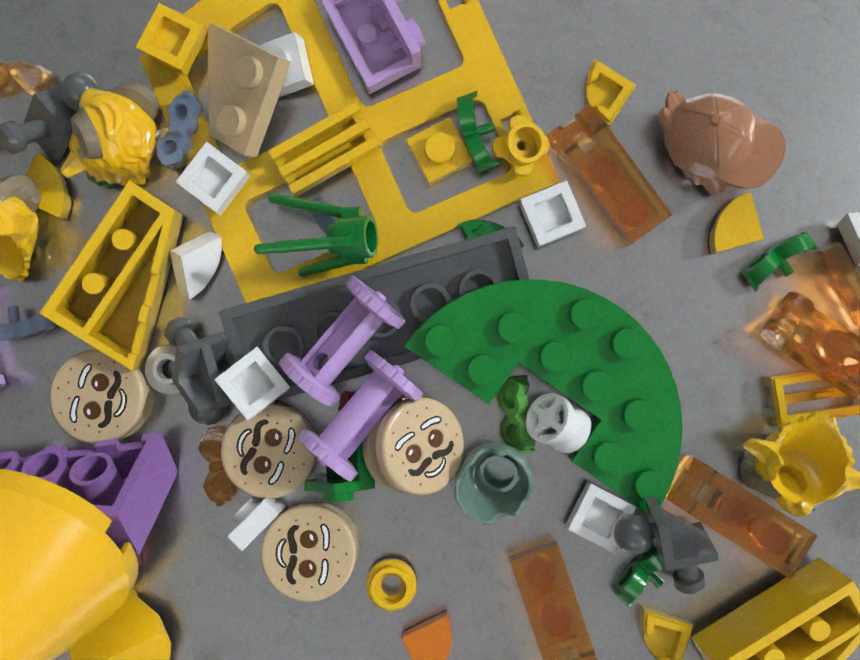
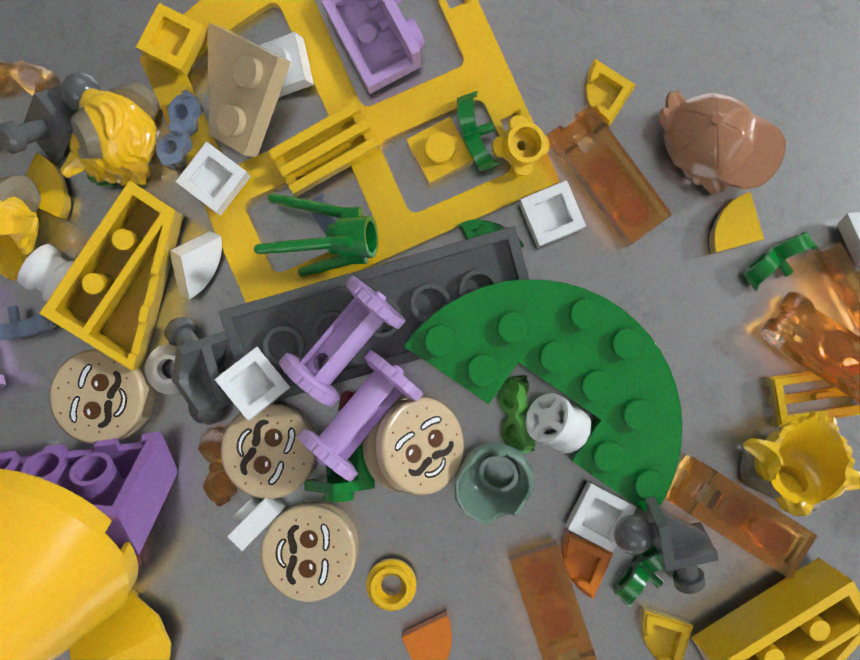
none -> white wheel [17,244,74,303]
none -> orange tile [561,529,614,599]

